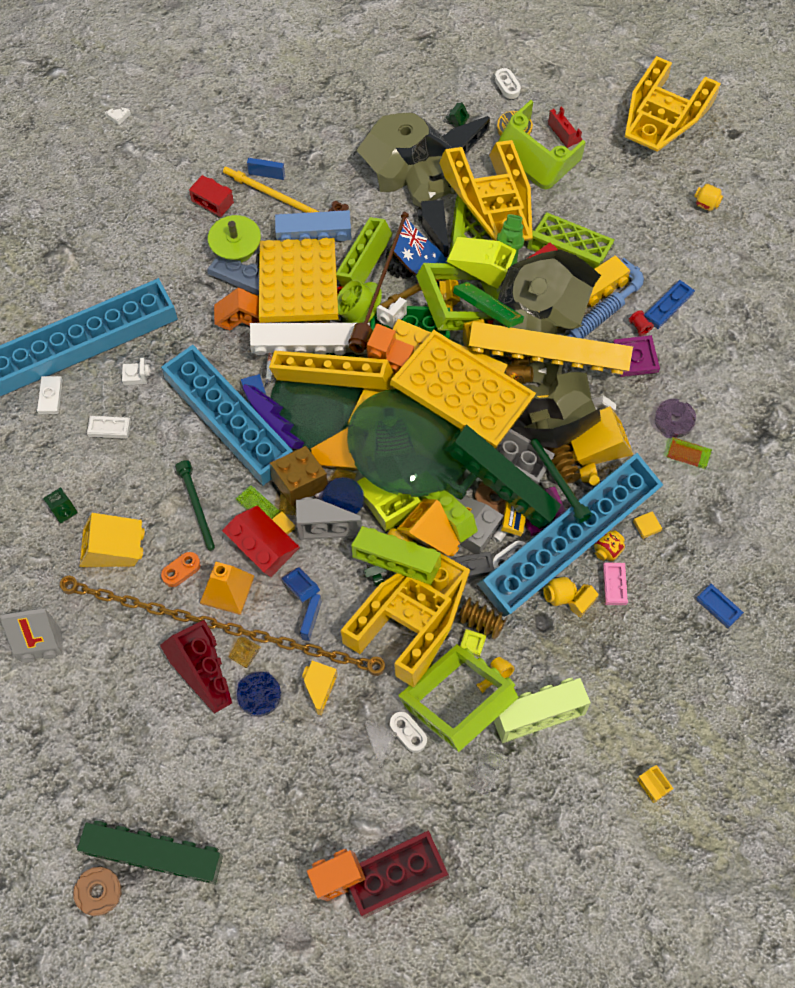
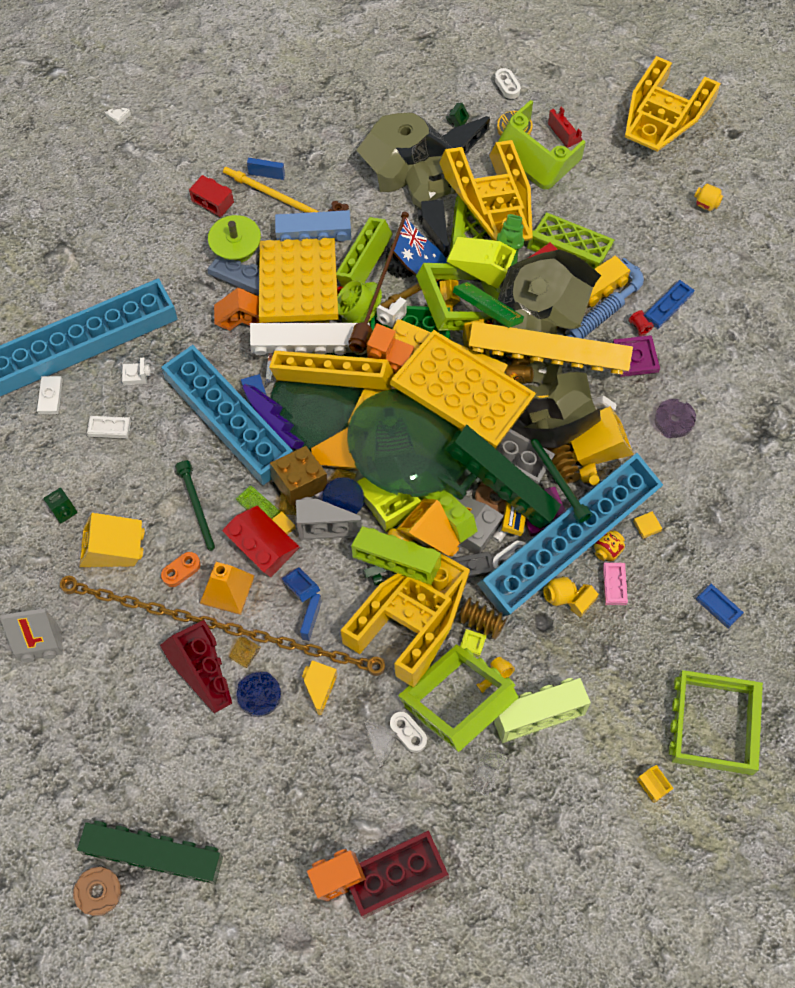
tile [666,437,712,469] -> none
none -> lime window [669,670,763,775]

